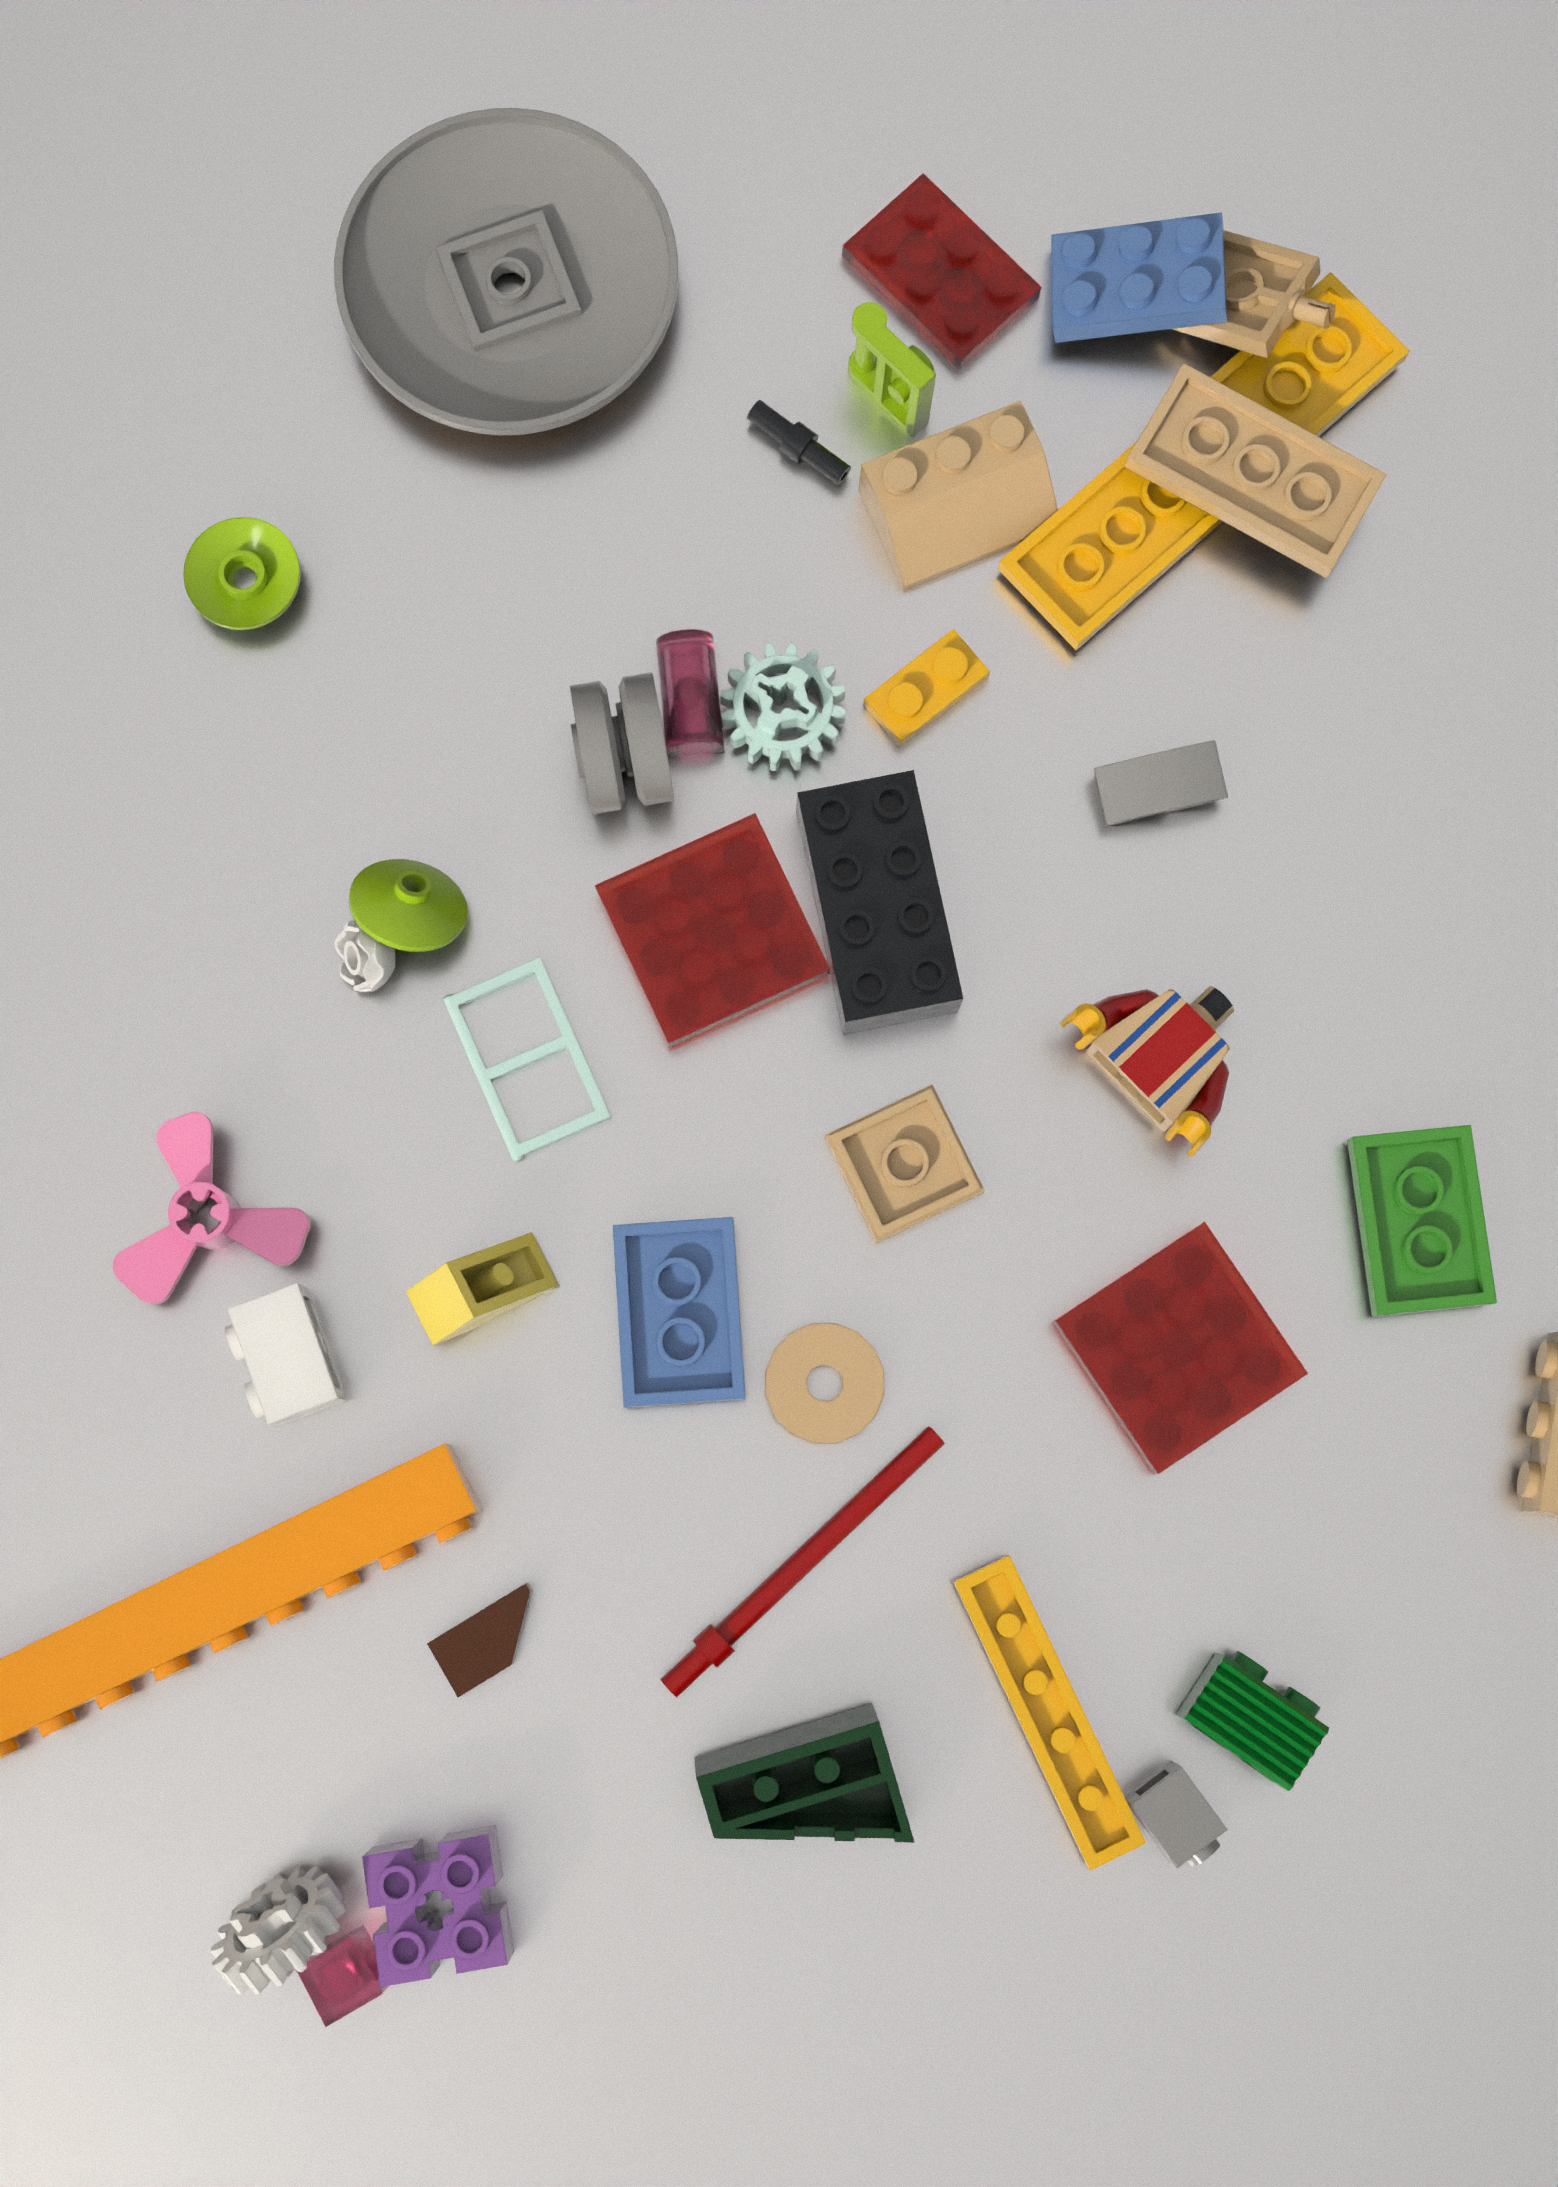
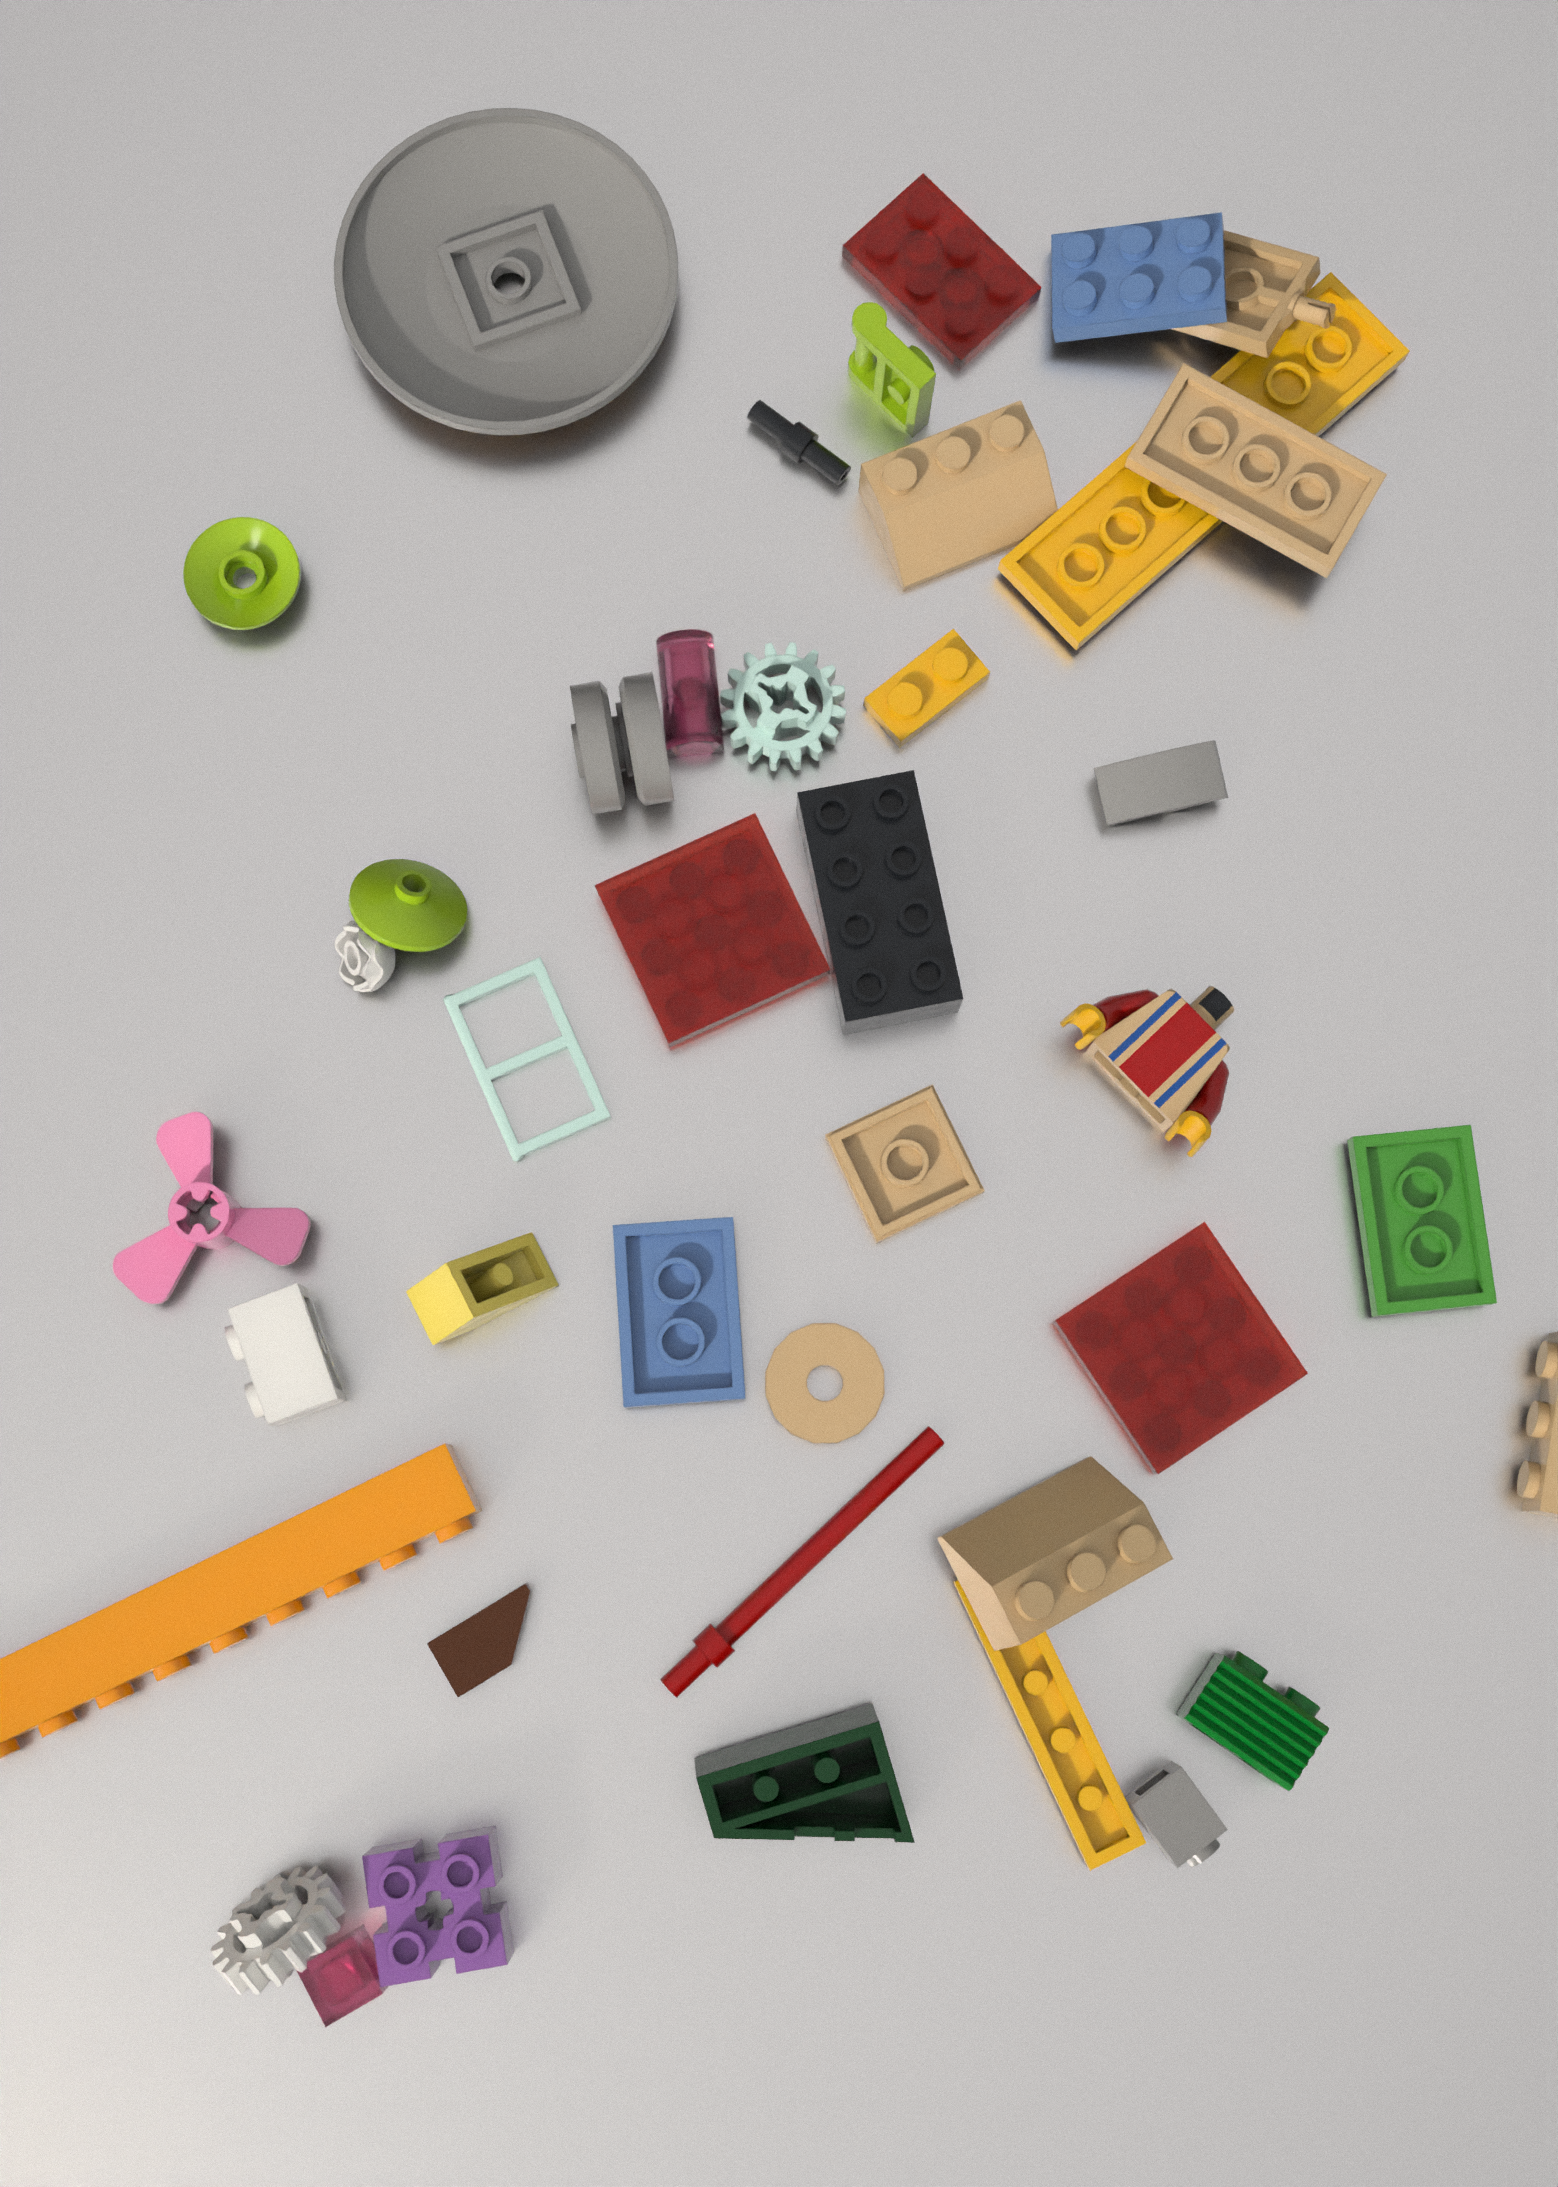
none -> tan slope [937,1456,1173,1651]

